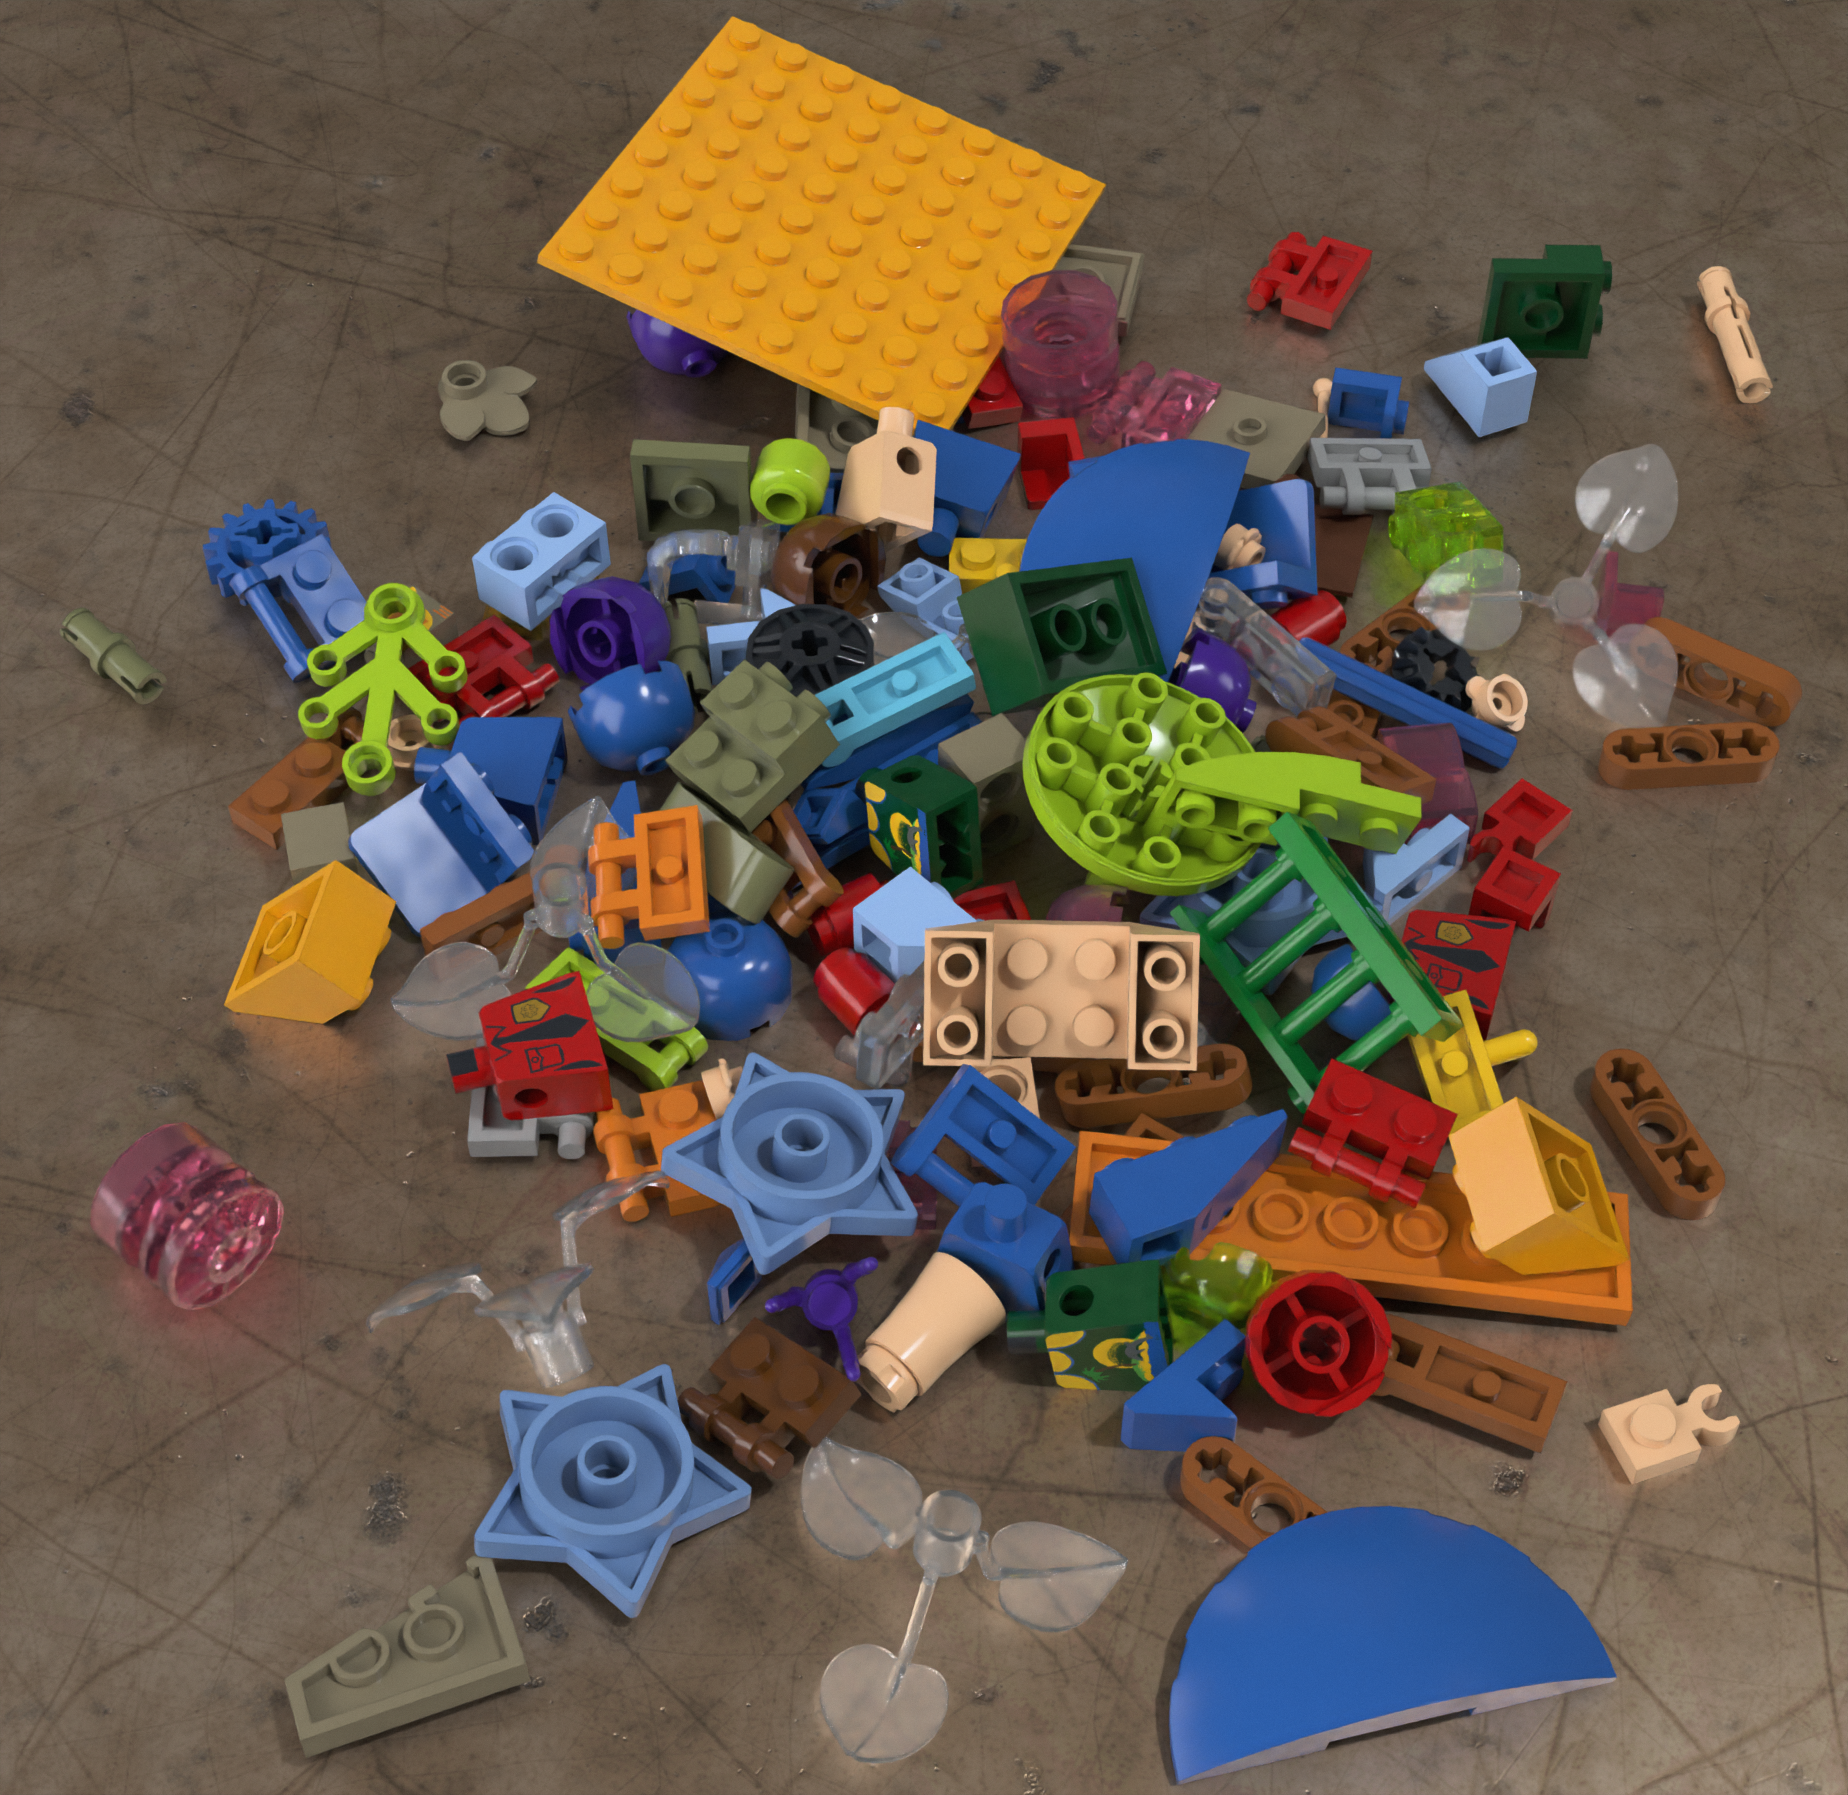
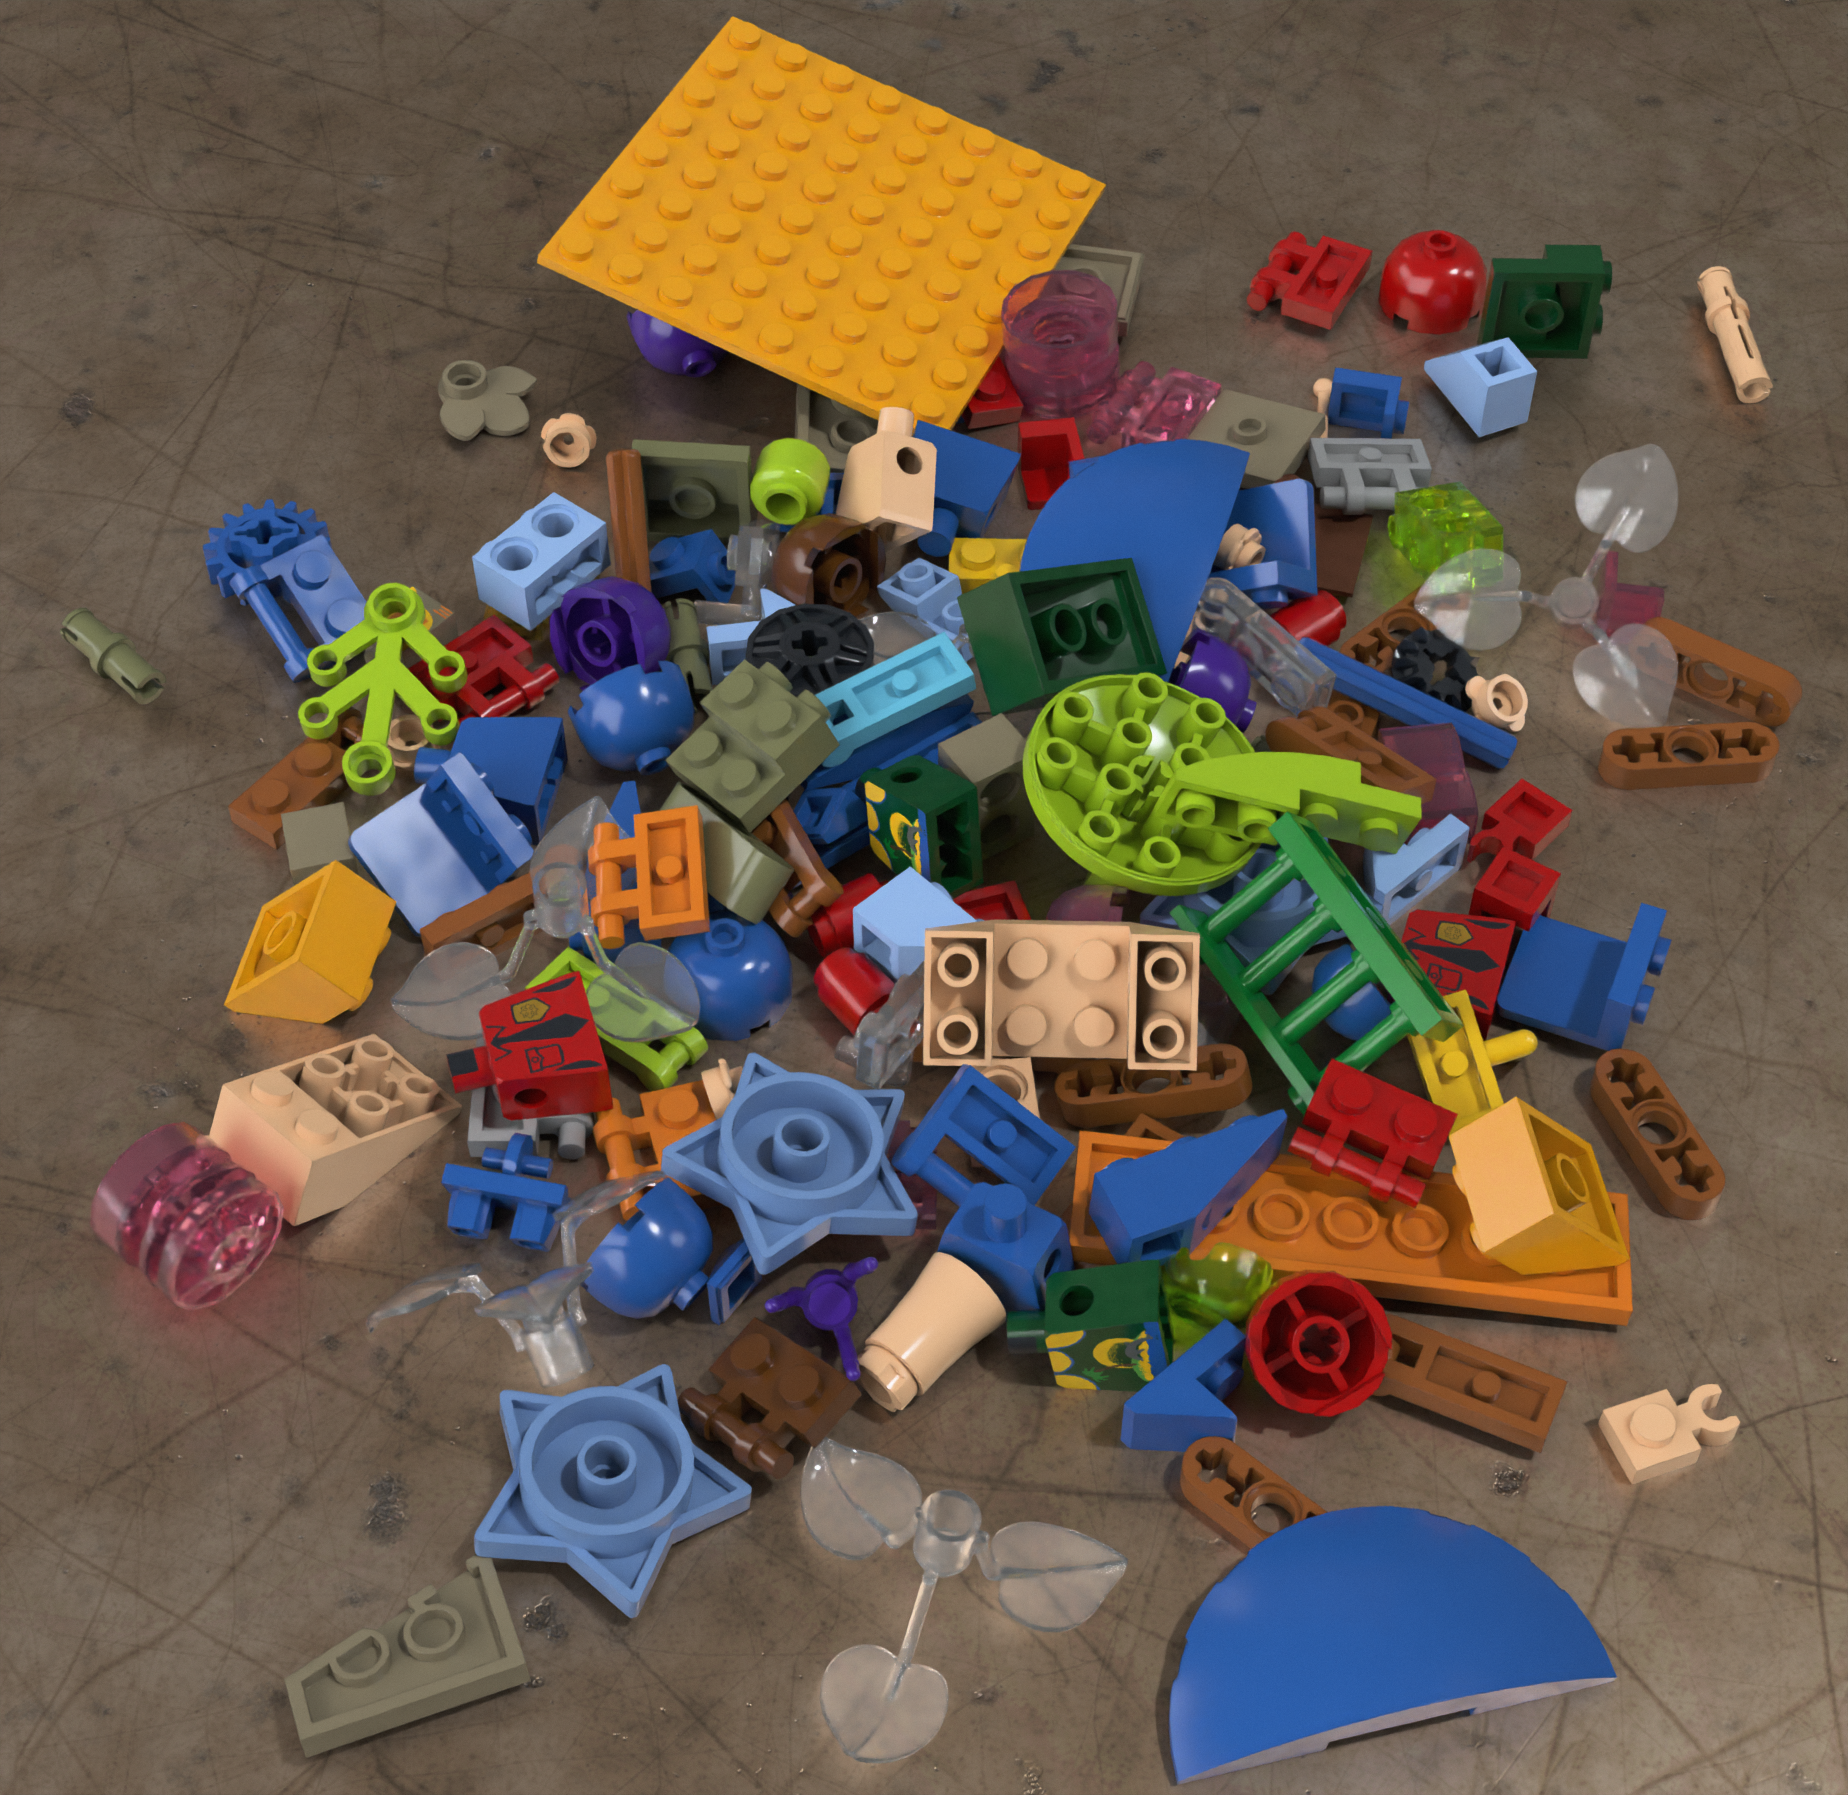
clear hair [647,529,731,606] -> none
none -> light nougat slope [206,1034,462,1226]
none -> blue hips [441,1132,578,1252]
none -> light nougat plate [541,413,597,468]
none -> blue cylinder [577,1177,713,1319]
none -> dark orange axle [606,448,651,592]
none -> red cylinder [1378,230,1487,335]
none -> blue bracket [1495,903,1672,1051]

